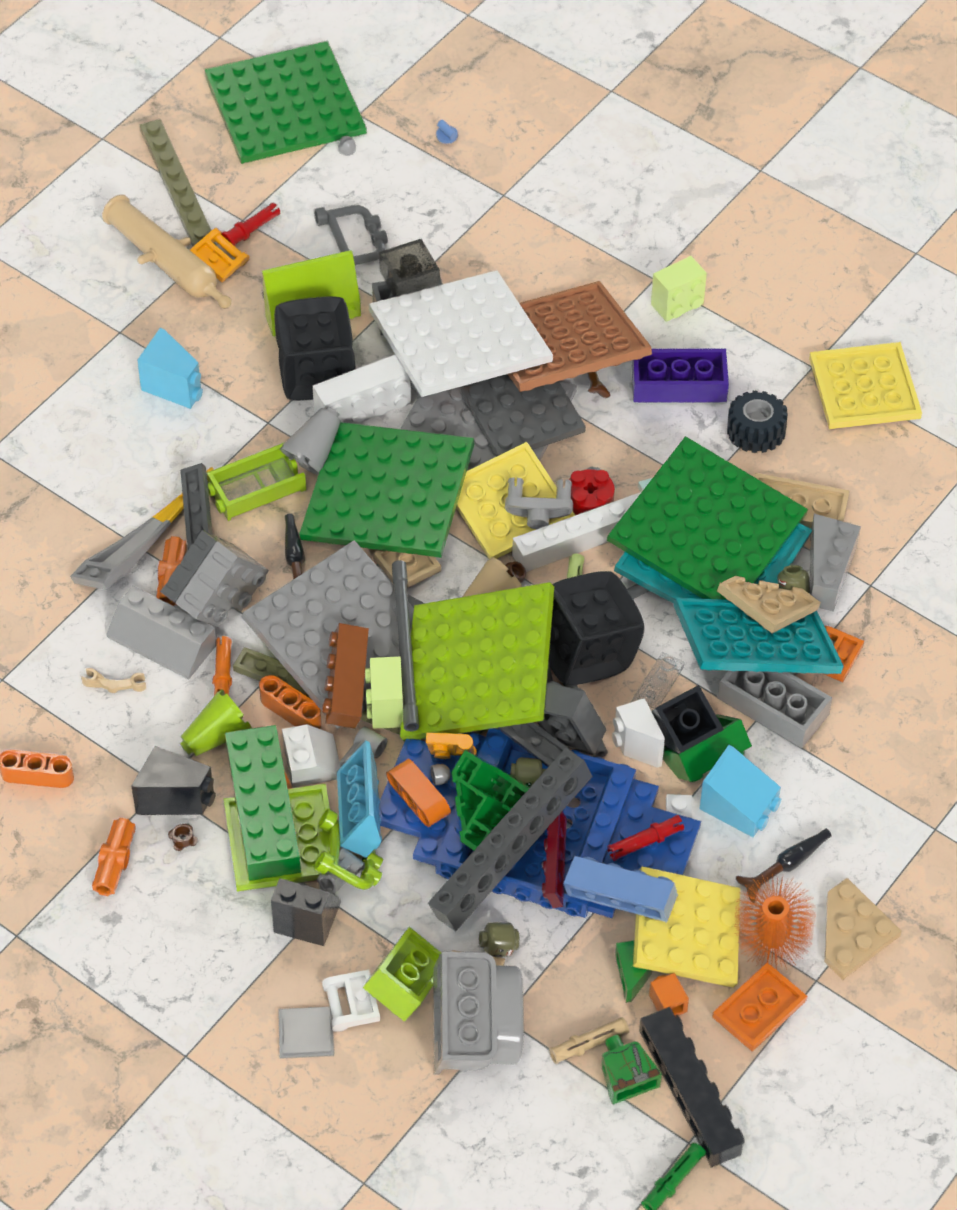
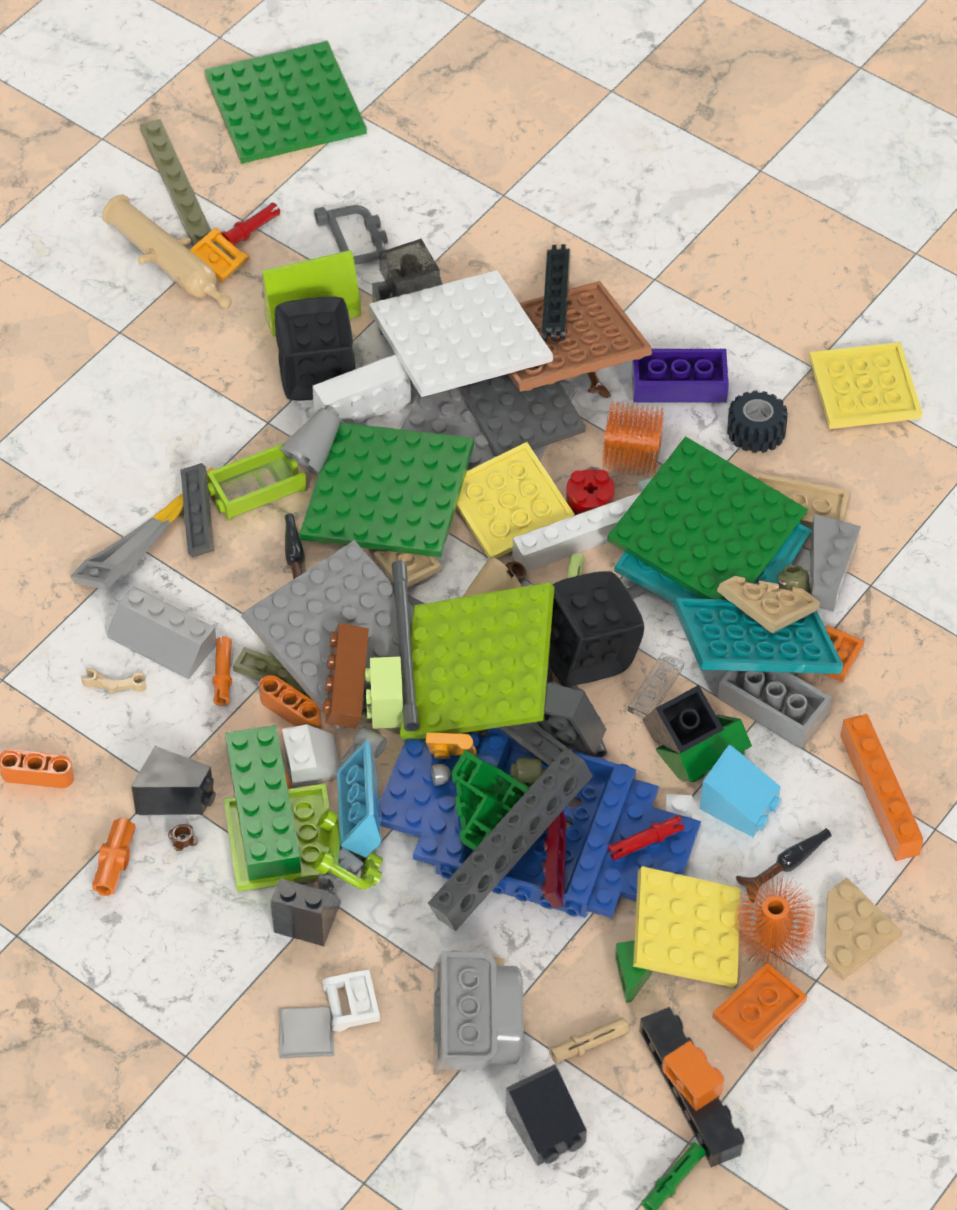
medium azure slope [137,328,203,409] -> none
orange piece [156,536,187,606] -> none
light grey piece [160,530,269,627] -> none
lime cone [180,689,252,756] -> none
light grey hinge [338,136,356,156] -> none
lime slope [363,926,441,1022] -> none
orange beam [386,759,451,827] -> none
medium blue plate [436,120,458,144] -> none
olive head [479,922,519,957] -> none
light grey connector [505,477,573,529] -> none
medium blue brick [564,856,678,922] -> none
green torso [601,1035,662,1105] -> none
white slope [612,698,665,768] -> none
orange brick [649,973,689,1015] -> none
yellowish green brick [651,256,707,322] -> none
none -> black slope [505,1064,587,1166]
none -> black hinge [542,244,570,342]
none -> orange piece [602,400,664,477]
none -> orange brick [662,1041,724,1111]
none -> orange brick [840,714,924,861]

